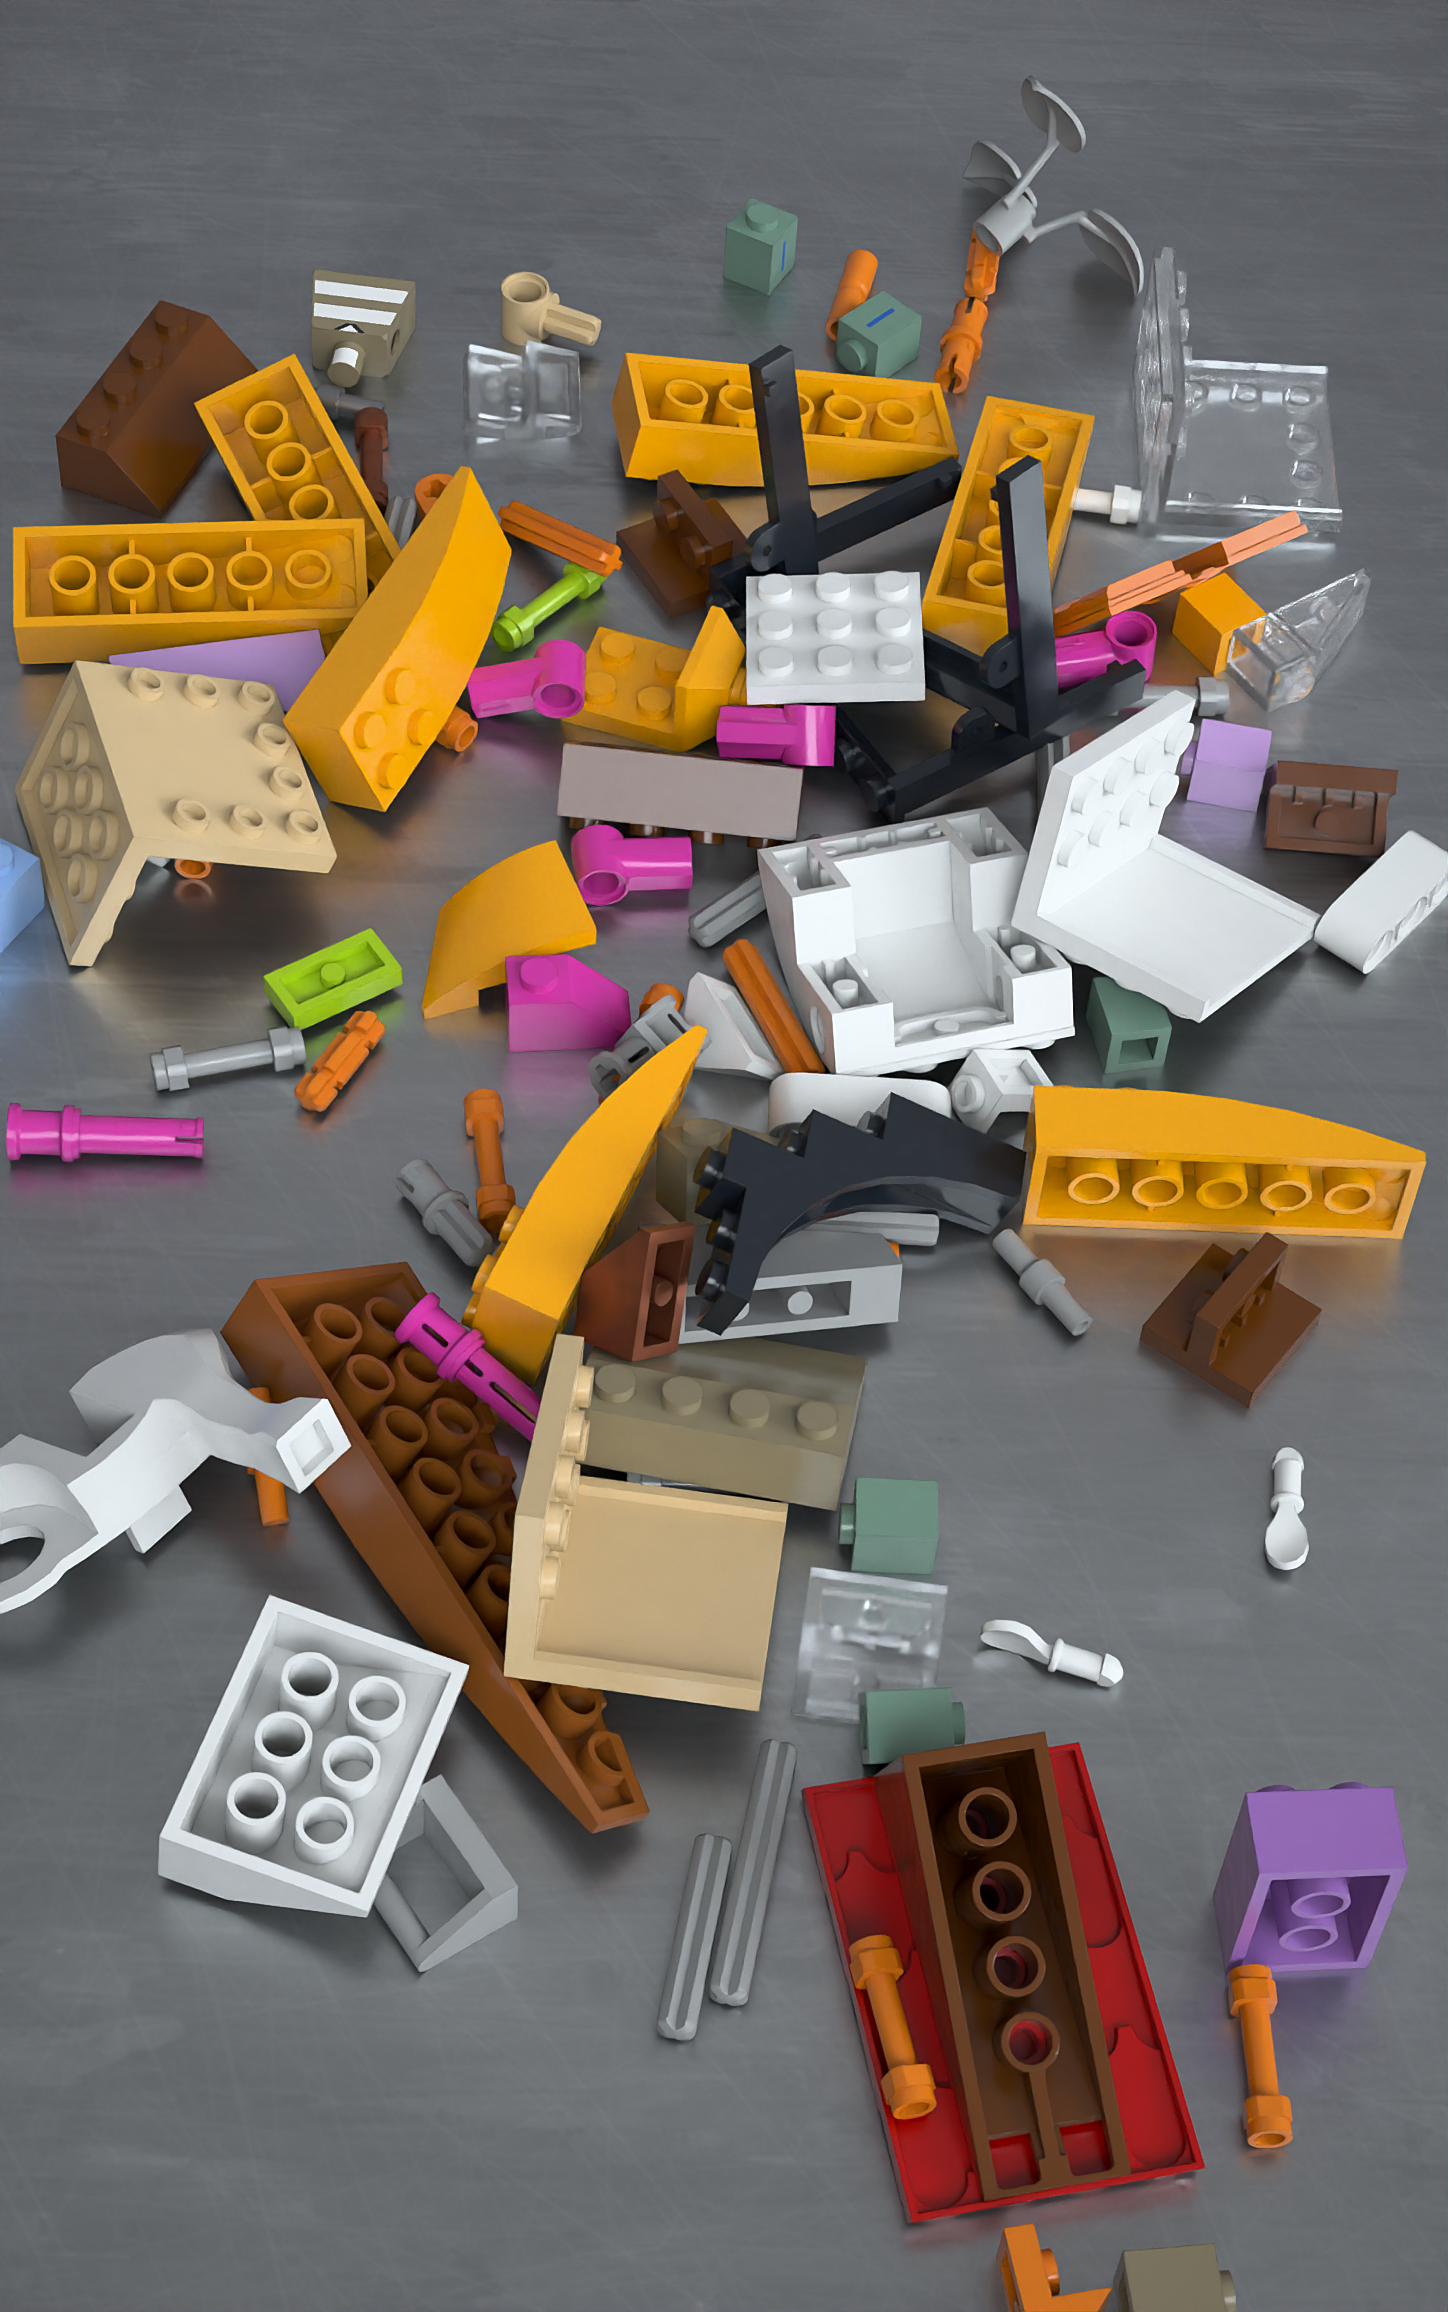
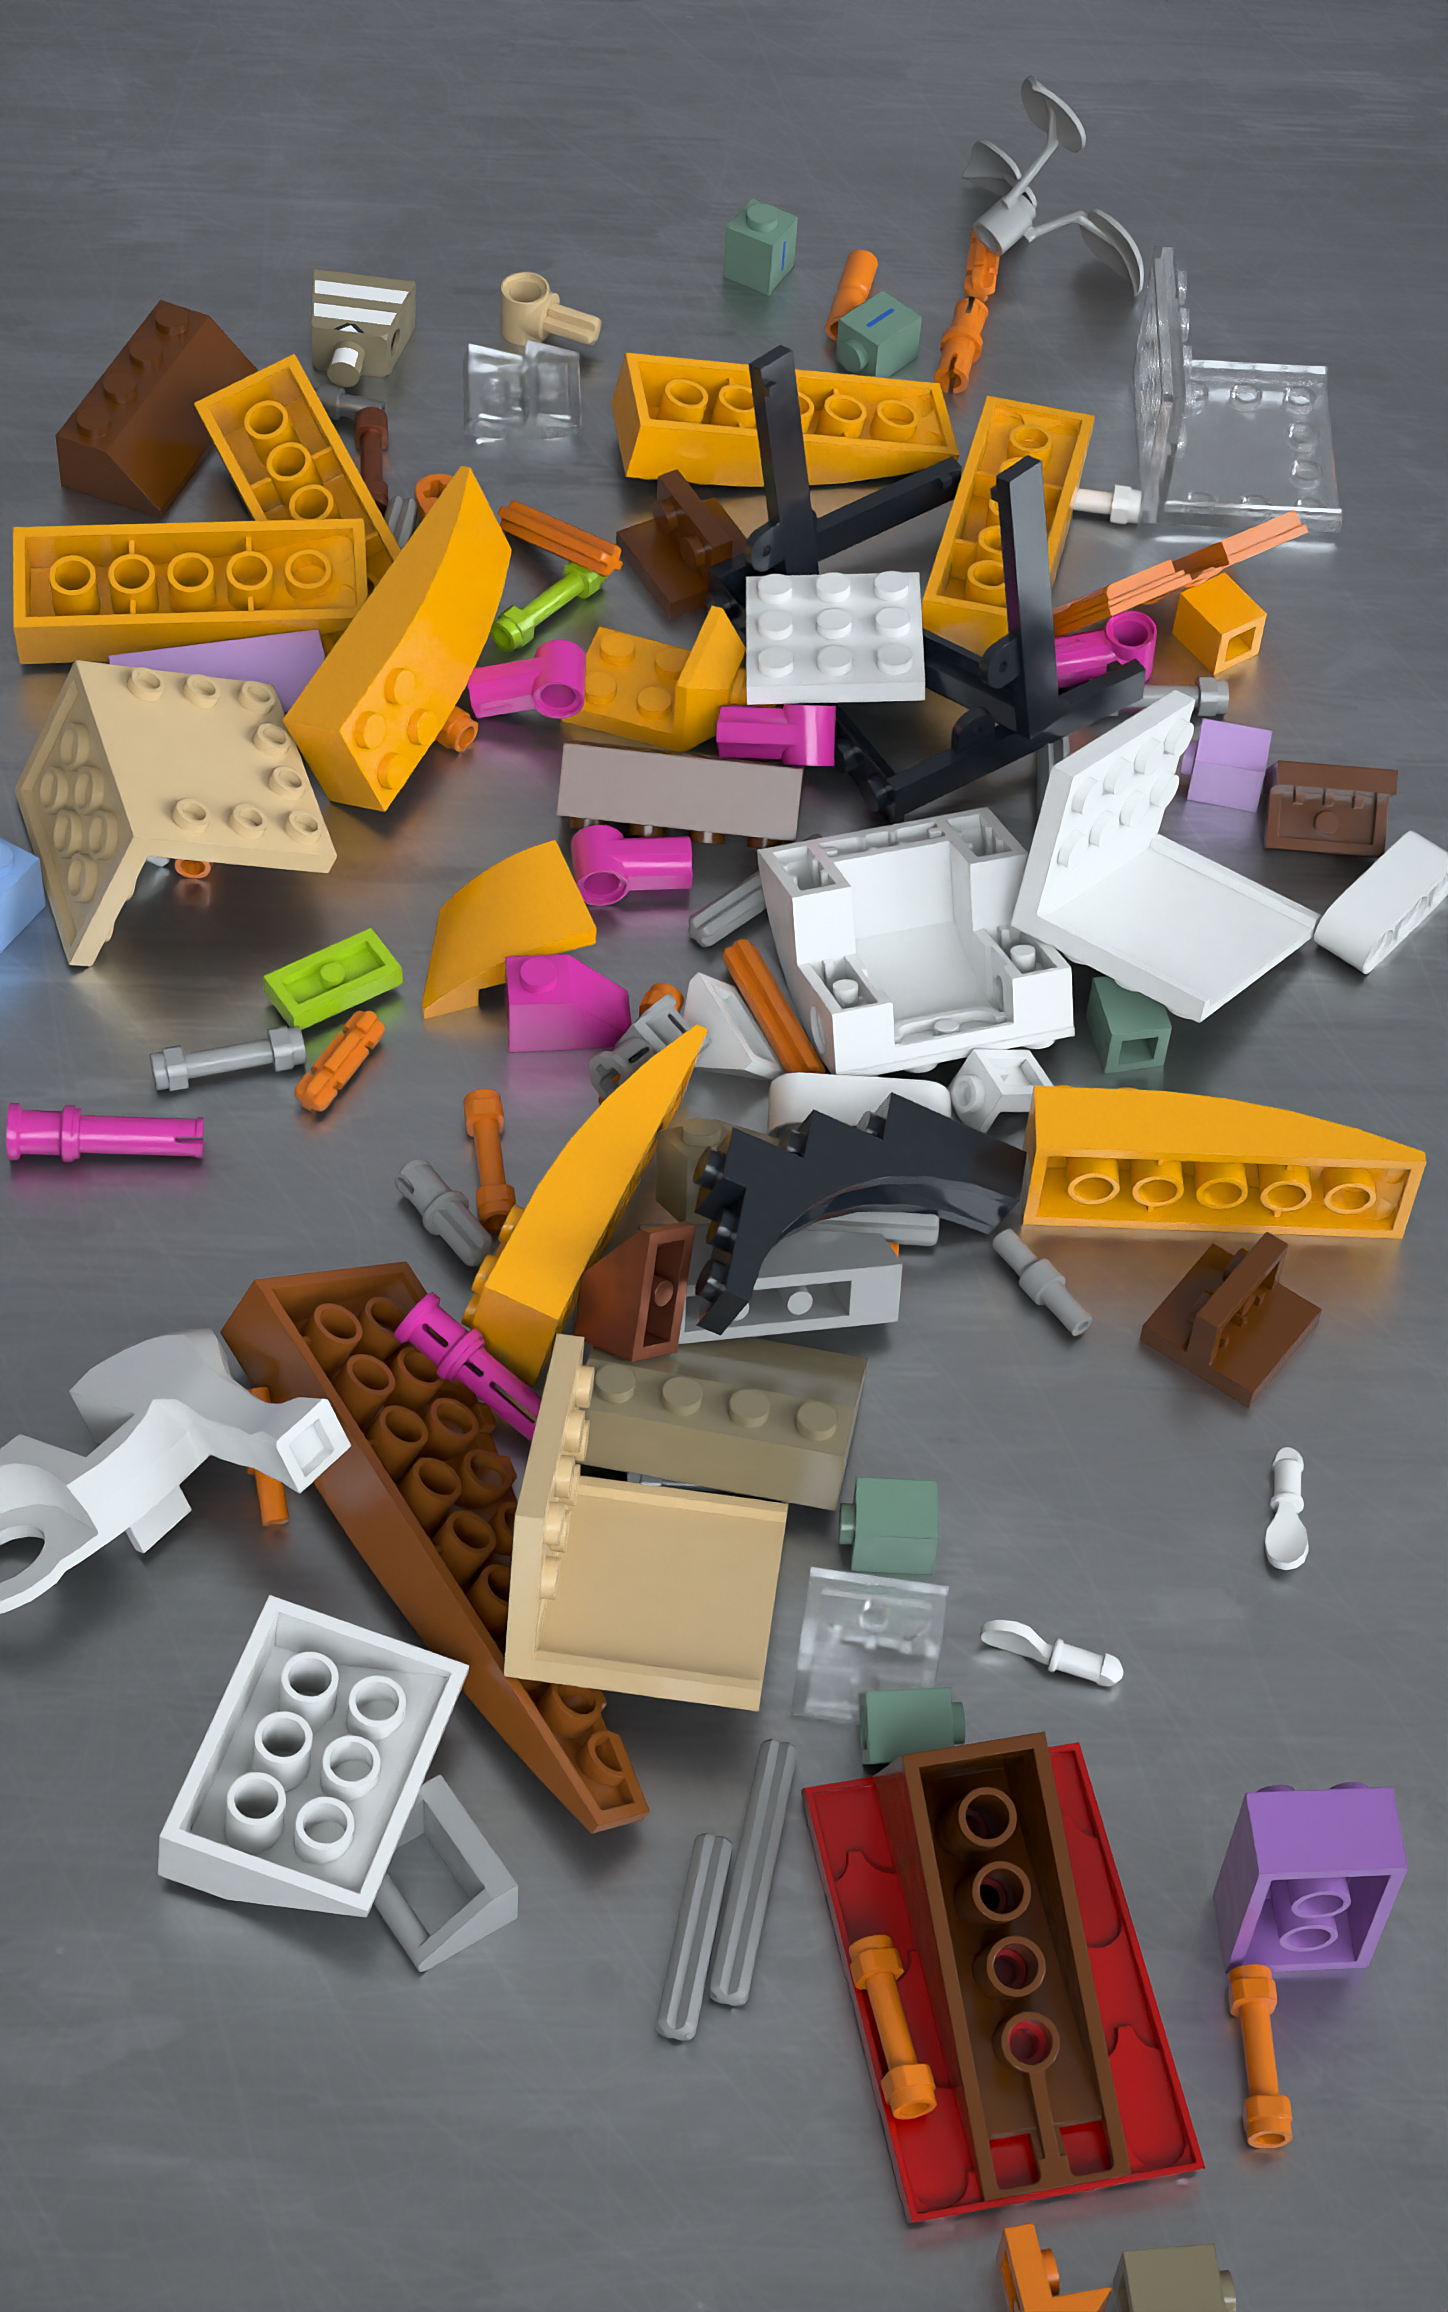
clear slope [1225,567,1373,713] -> none

